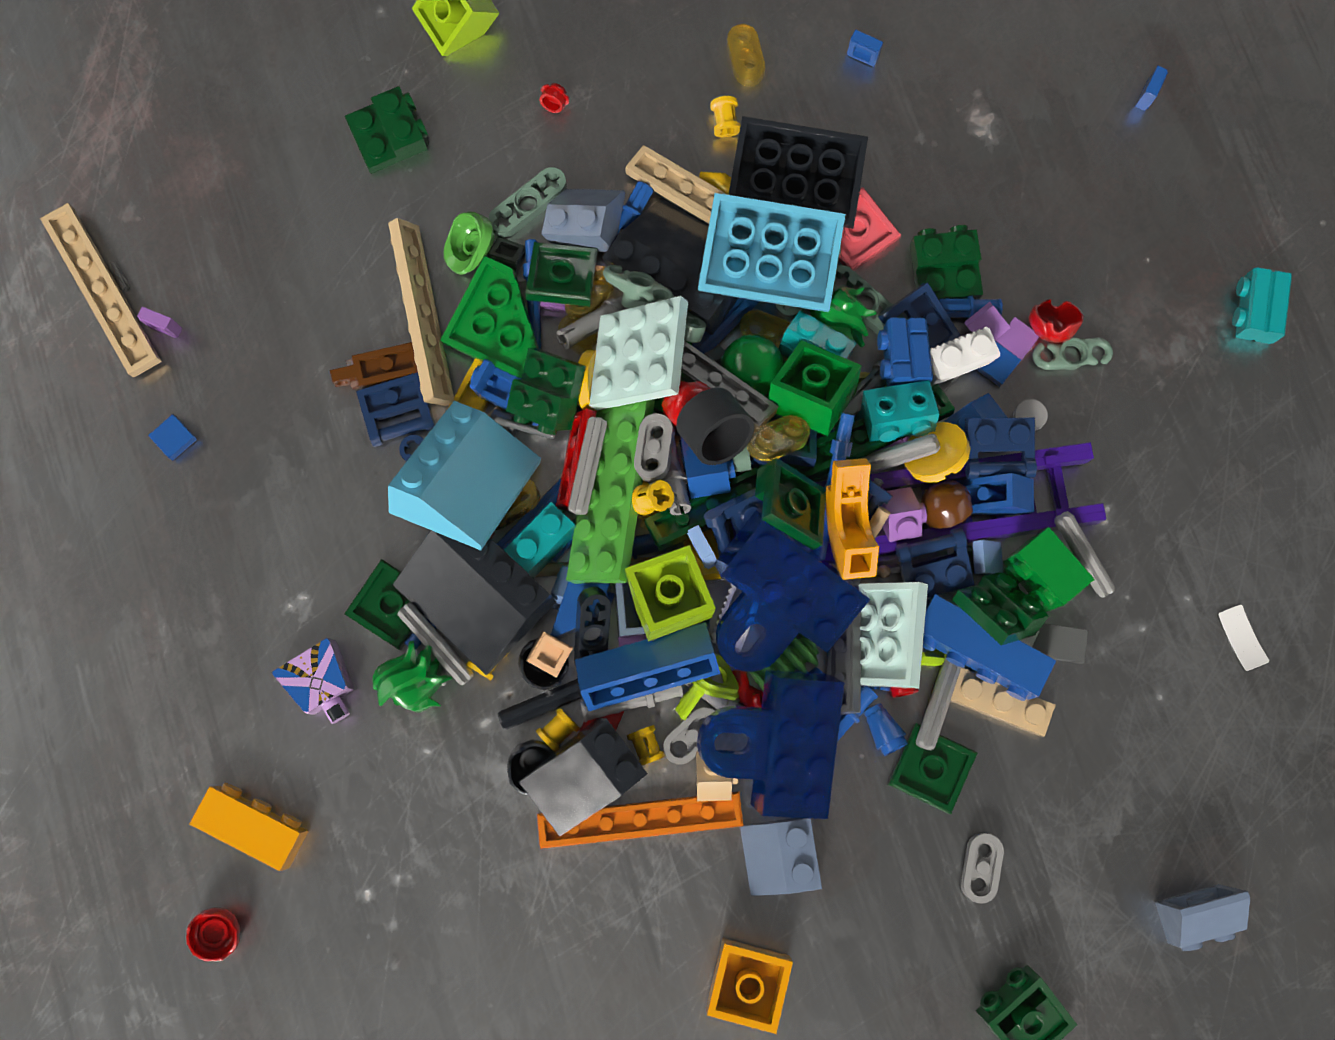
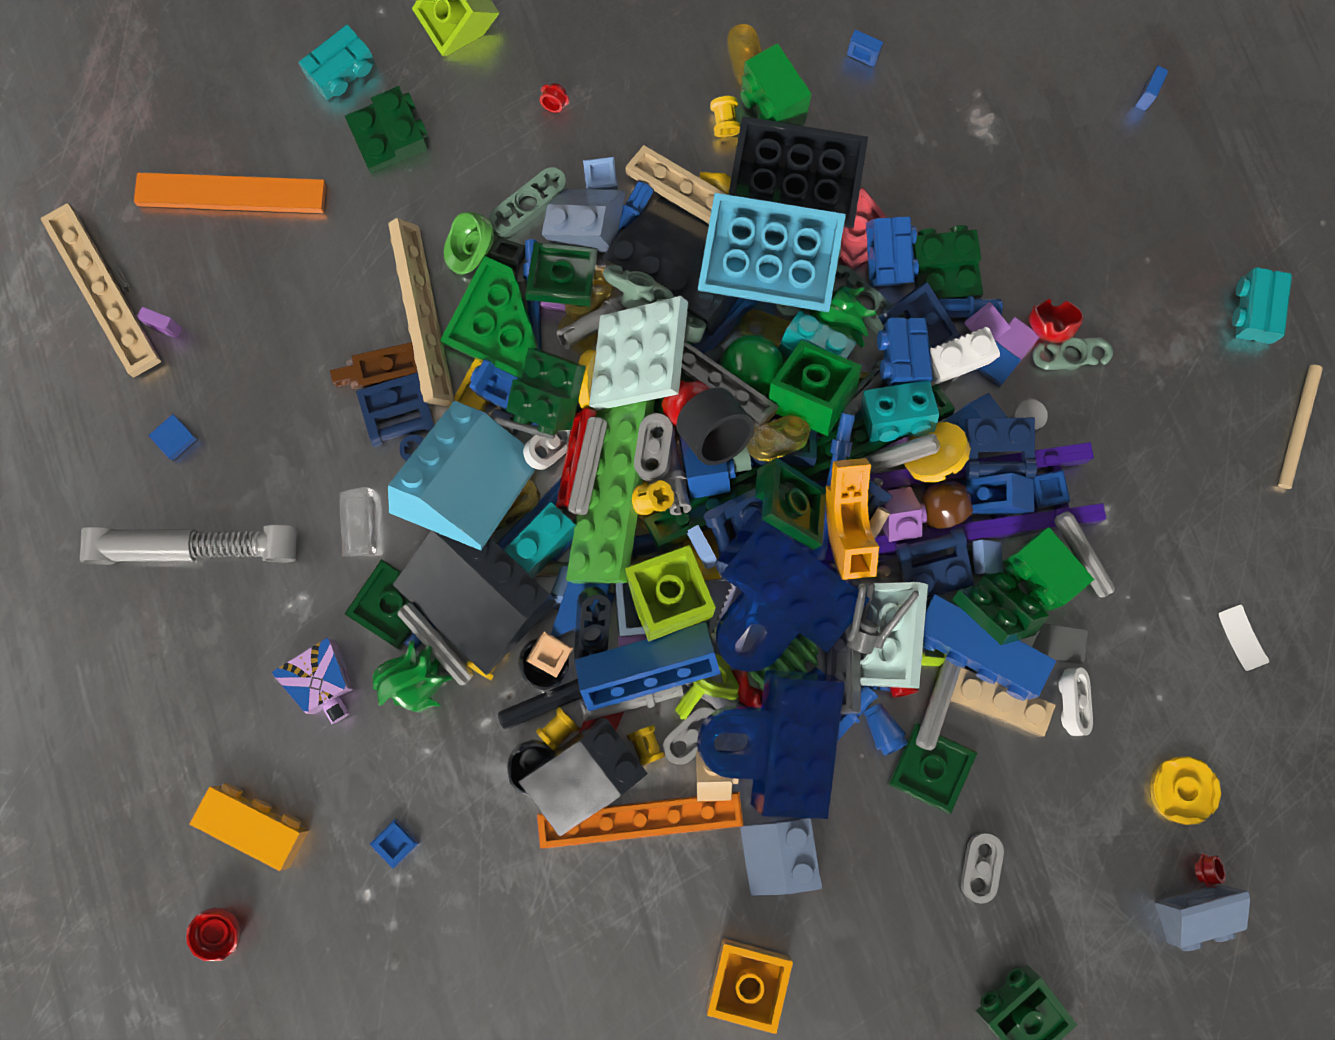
none -> light grey piece [80,525,297,565]
none -> orange tile [134,172,327,213]
none -> teal brick [298,24,375,100]
none -> clear slope [339,487,376,557]
none -> blue tile [370,819,419,869]
none -> white plate [523,430,570,470]
none -> light blue tile [583,156,618,190]
none -> green brick [740,43,812,126]
none -> dark grey plant [847,582,919,654]
none -> blue brick [866,217,919,287]
none -> blue tile [1031,470,1071,509]
none -> white plate [1059,667,1093,736]
none -> yellow tile [1149,756,1221,825]
none -> red plate [1195,854,1226,888]
none -> tan bar [1278,365,1323,489]

